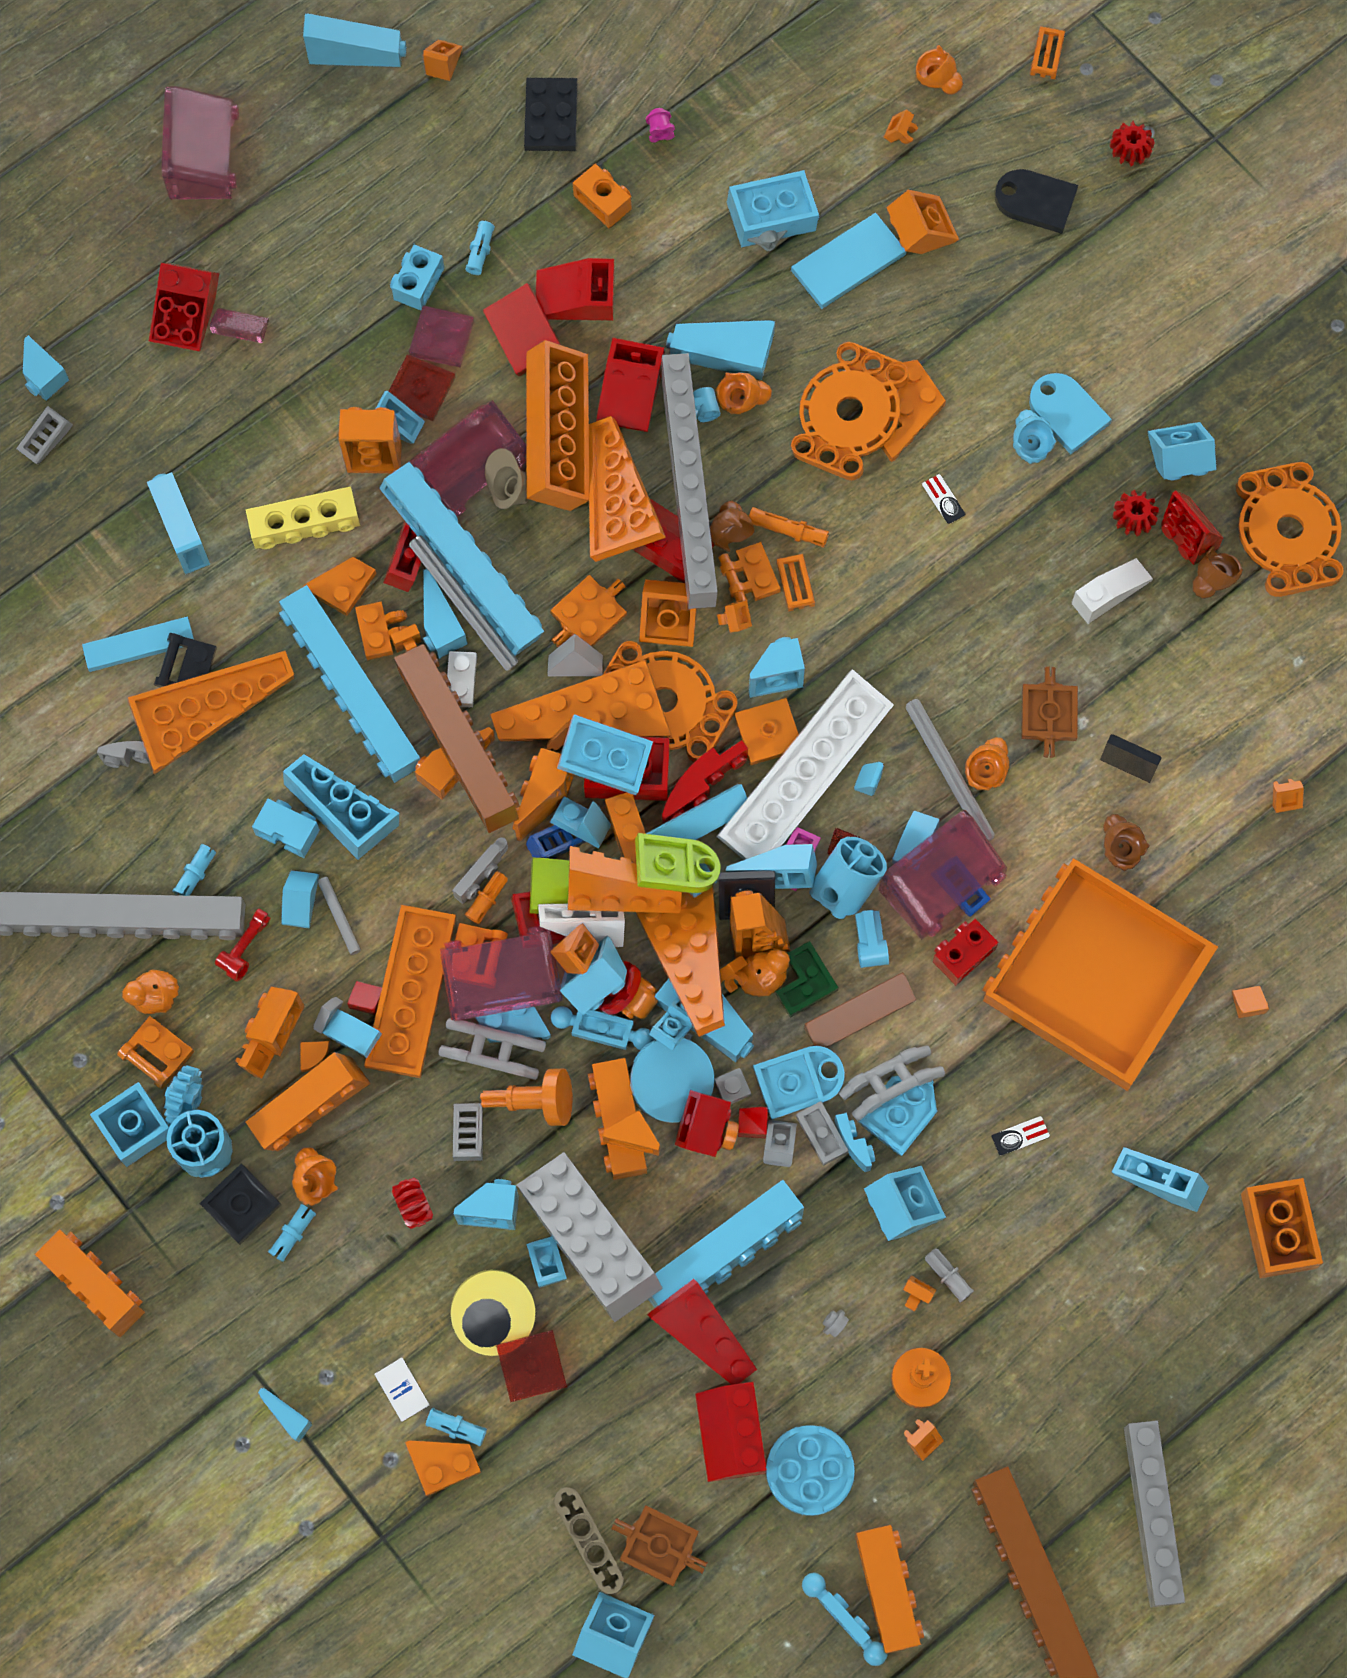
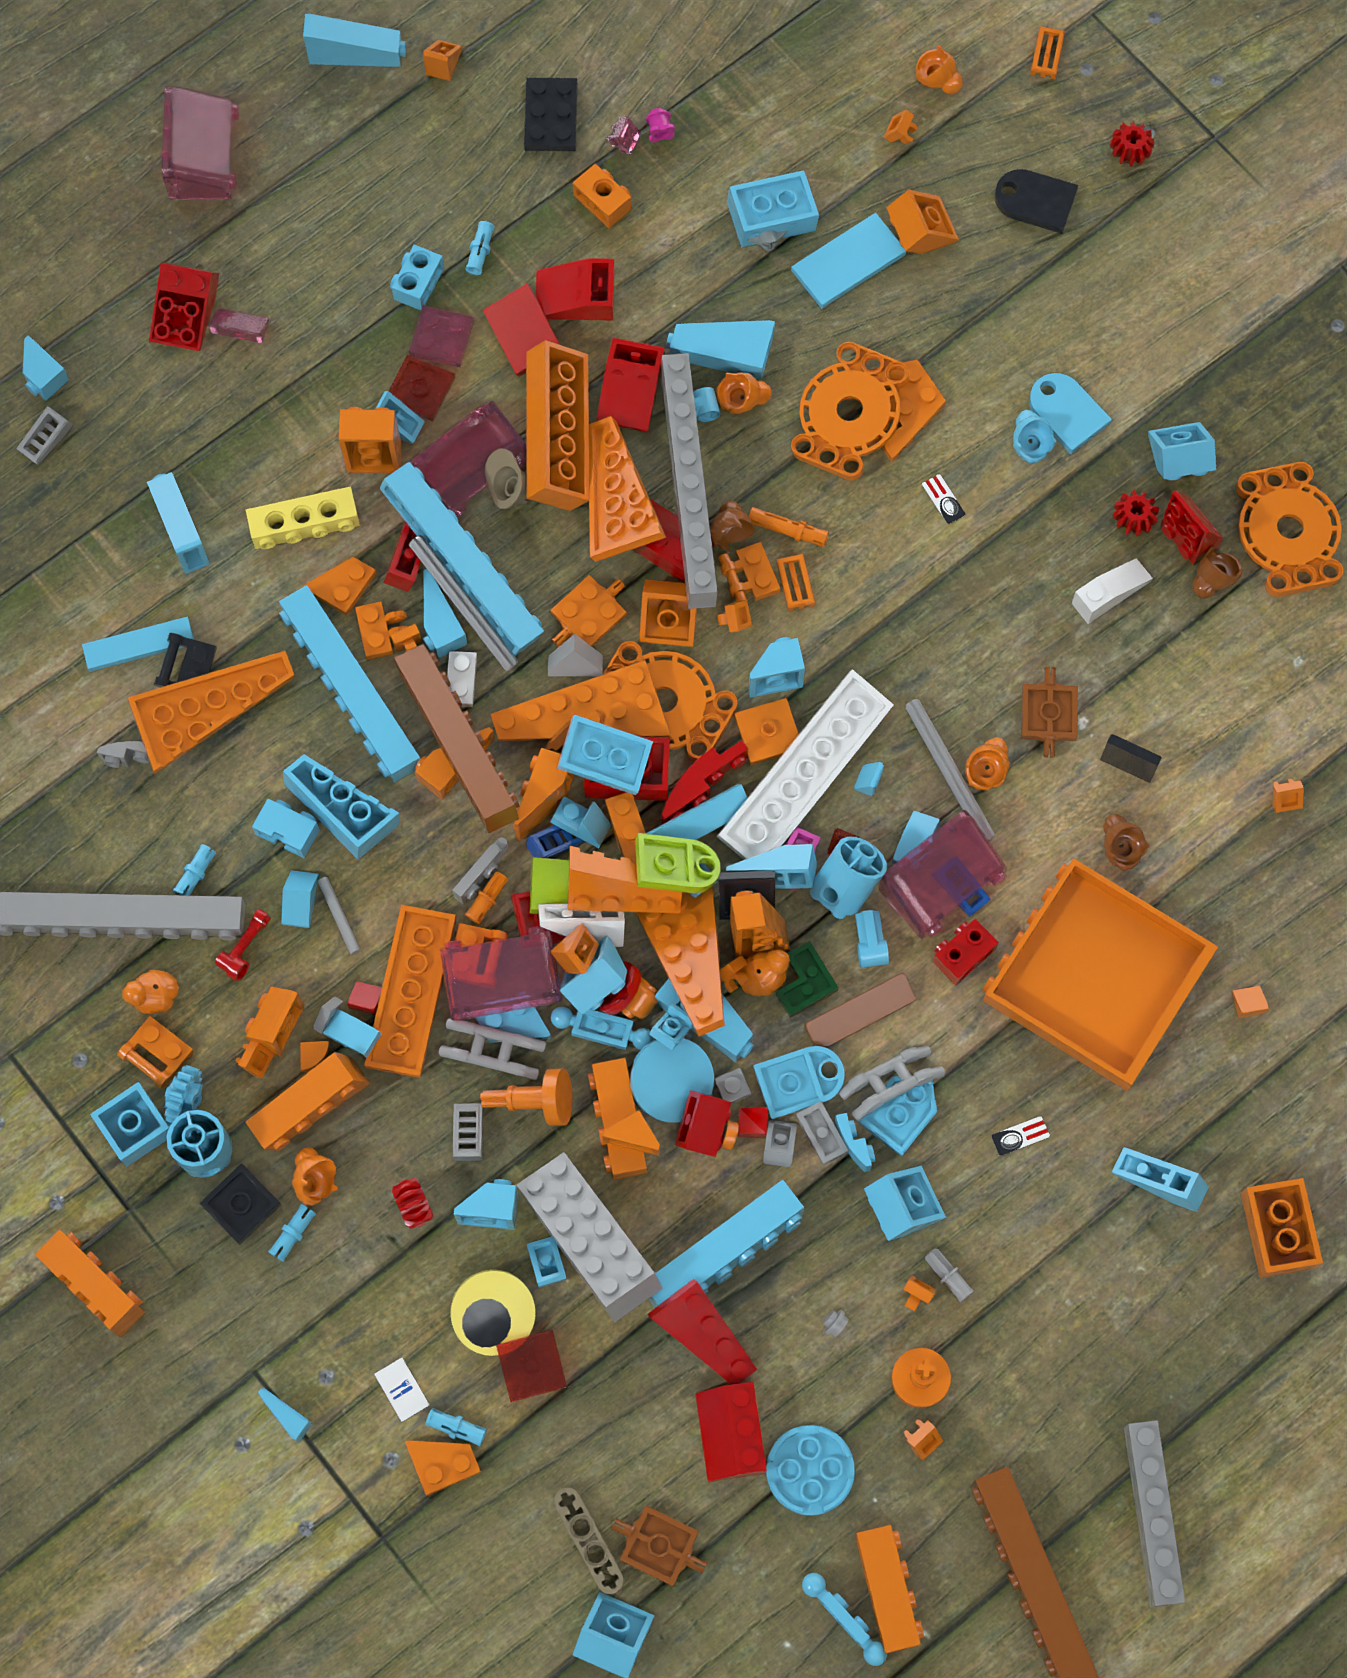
none -> clear pink tile [606,117,641,154]

